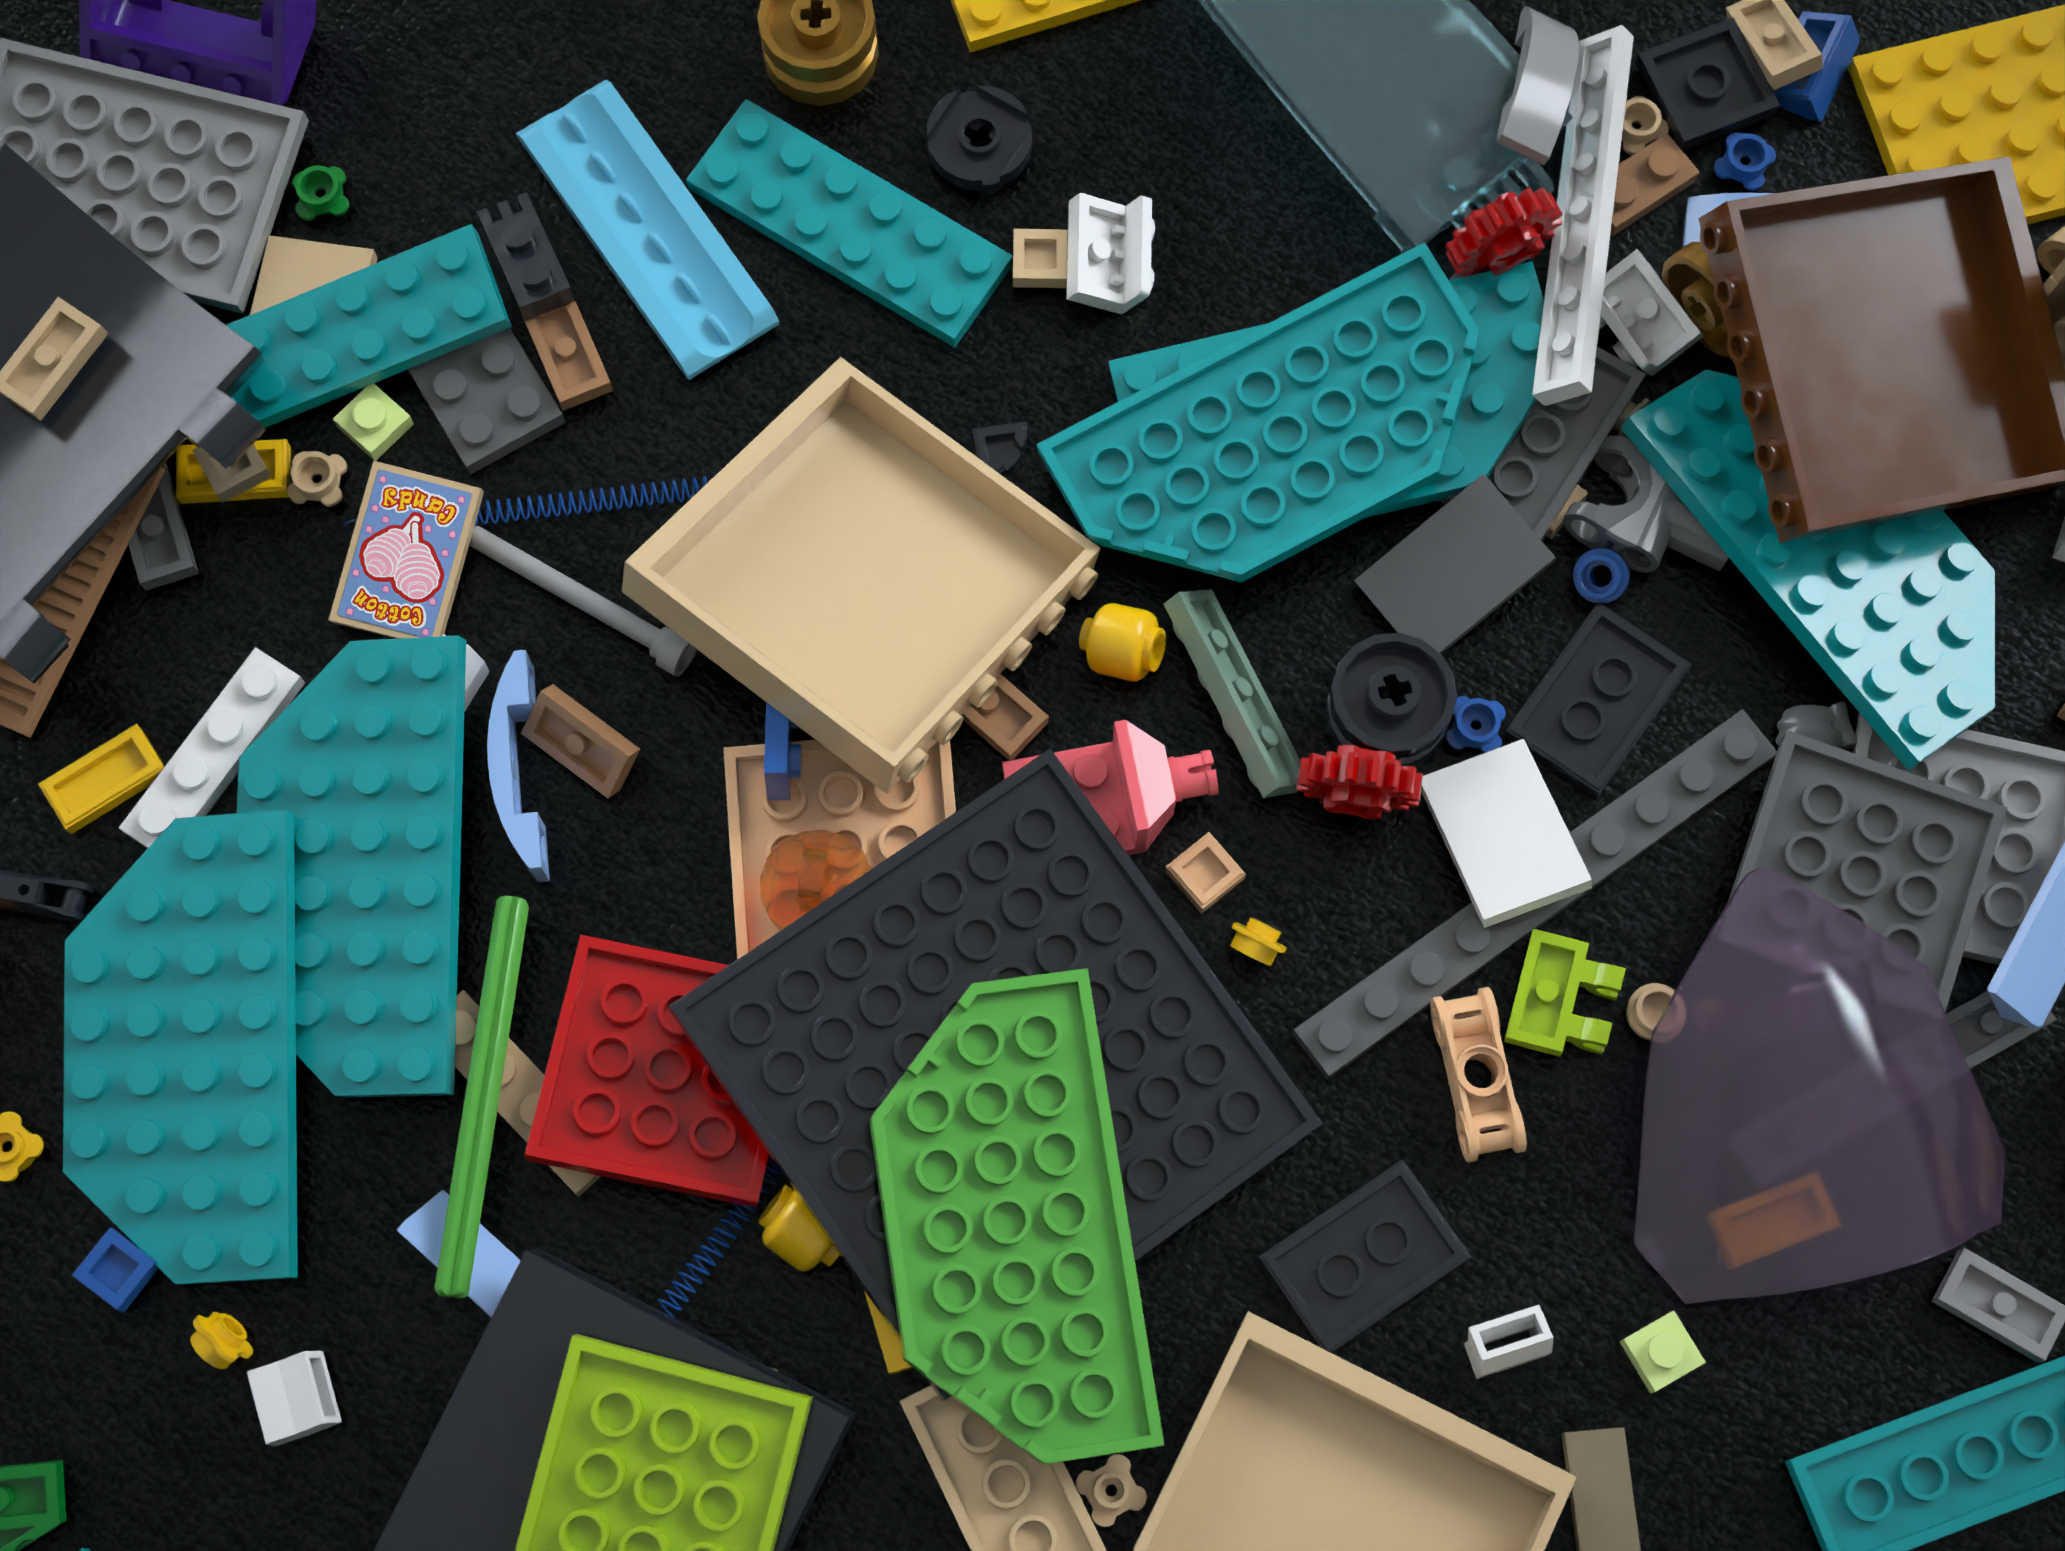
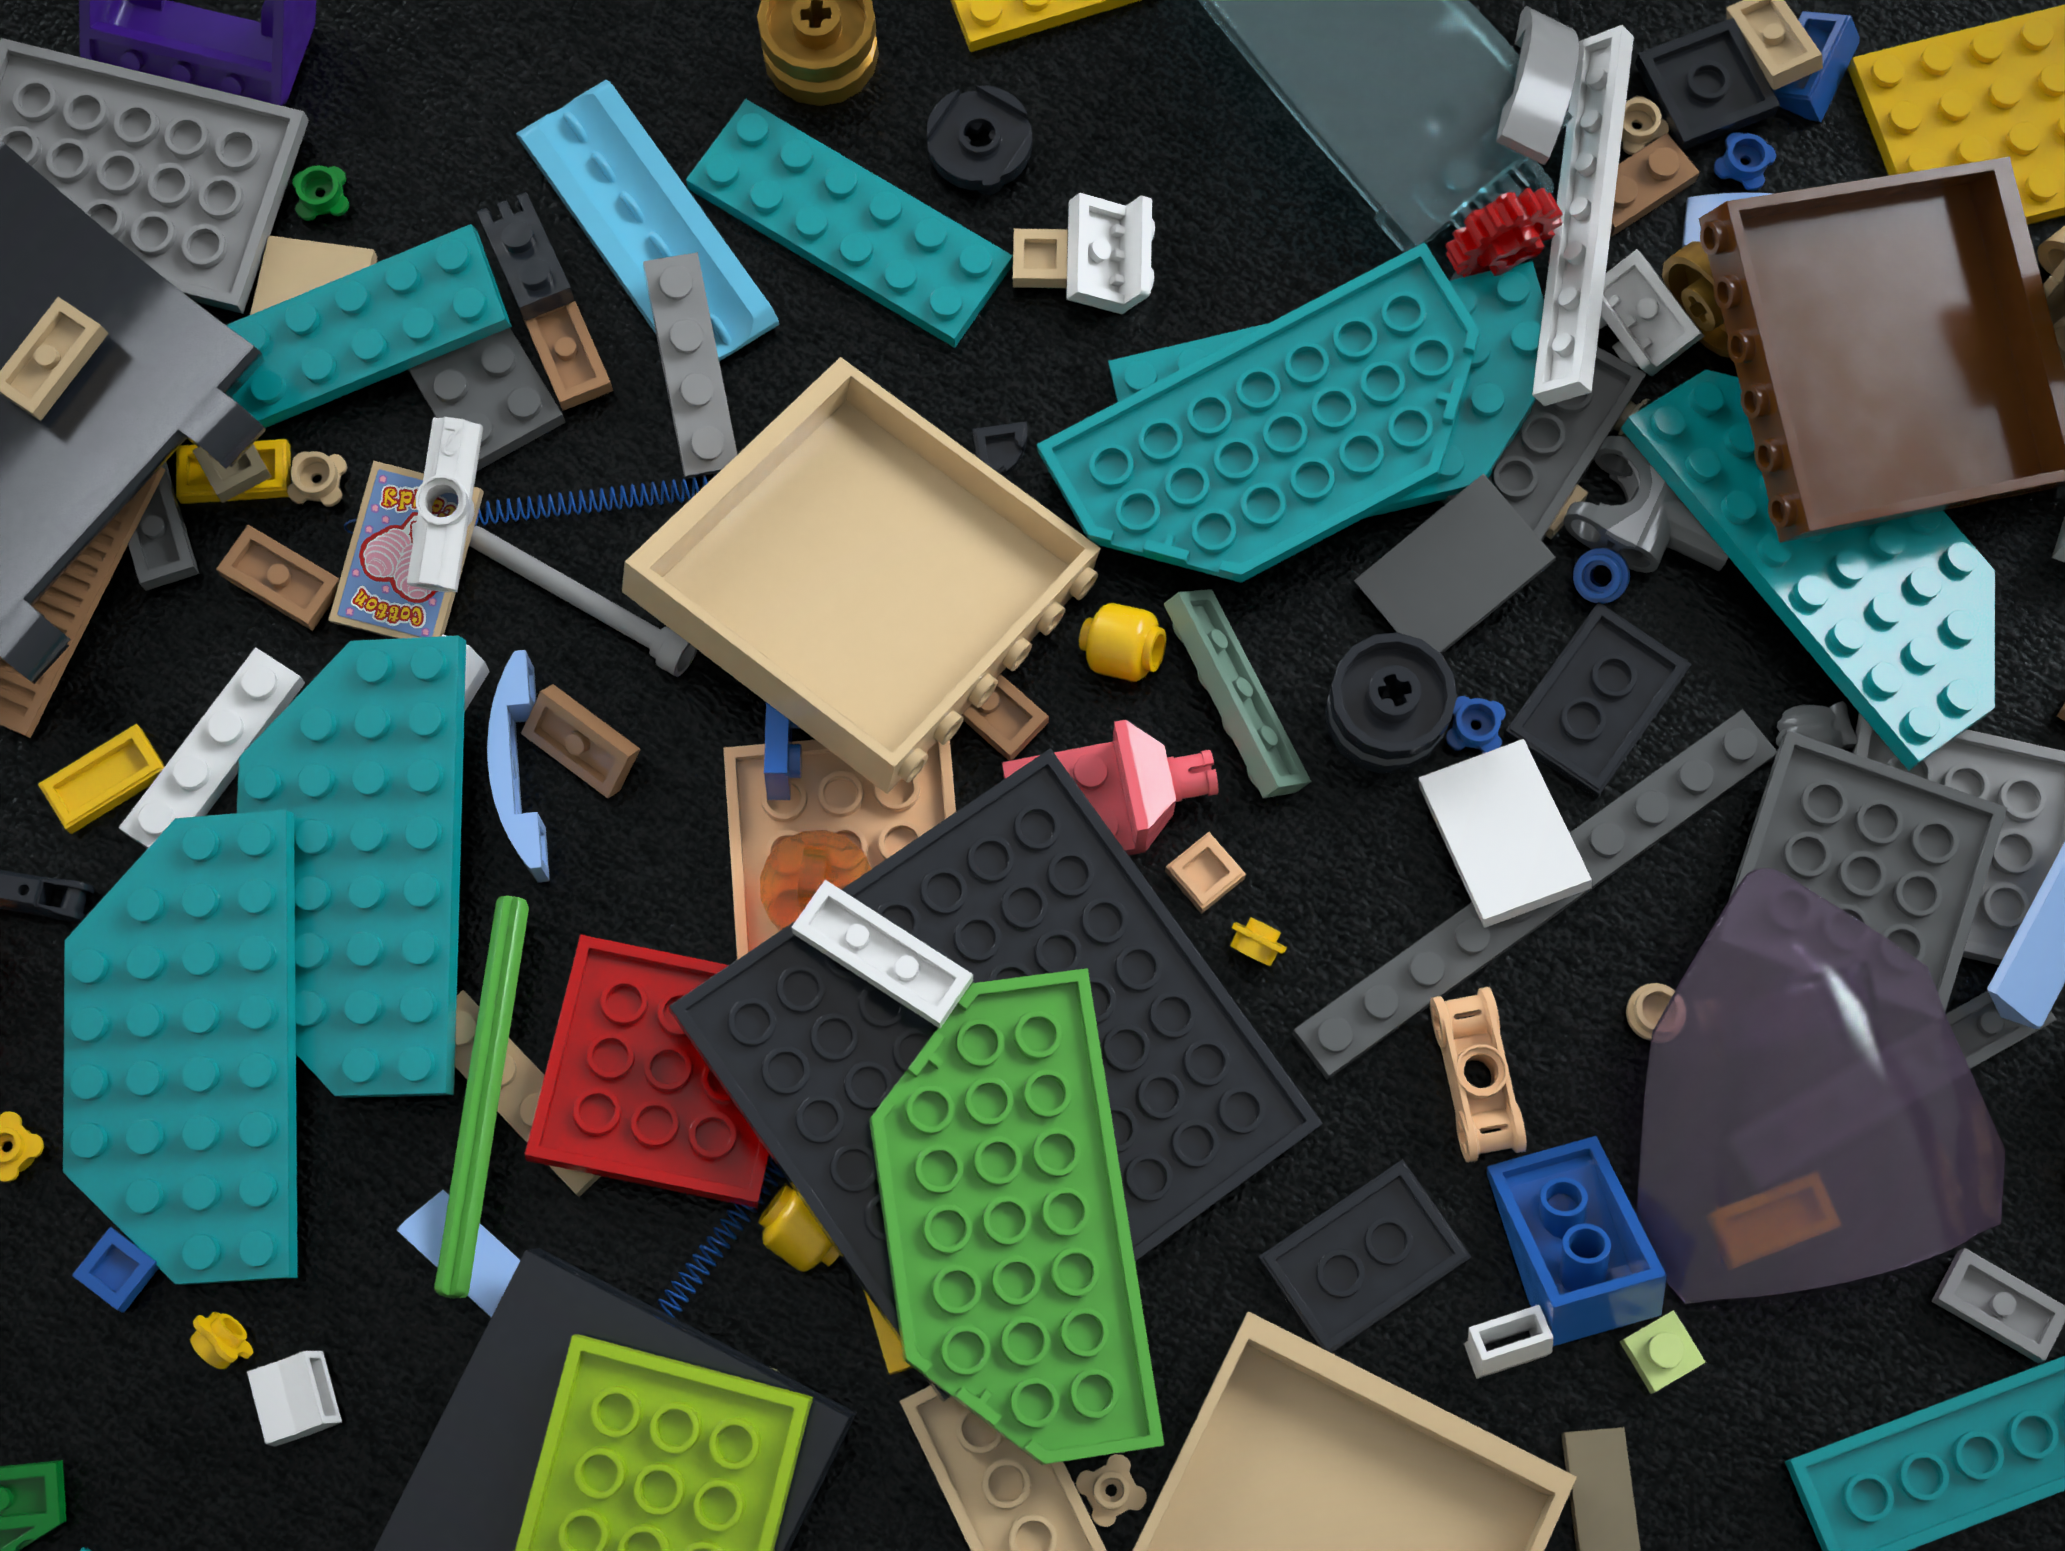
yellowish green plate [333,383,414,461] -> none
red gear [1297,745,1423,819] -> none
lime plate [1504,929,1626,1057] -> none
none -> medium nougat plate [216,525,340,631]
none -> white piece [407,417,483,593]
none -> light grey plate [643,252,737,479]
none -> white plate [791,880,973,1028]
none -> blue slope [1487,1136,1667,1346]

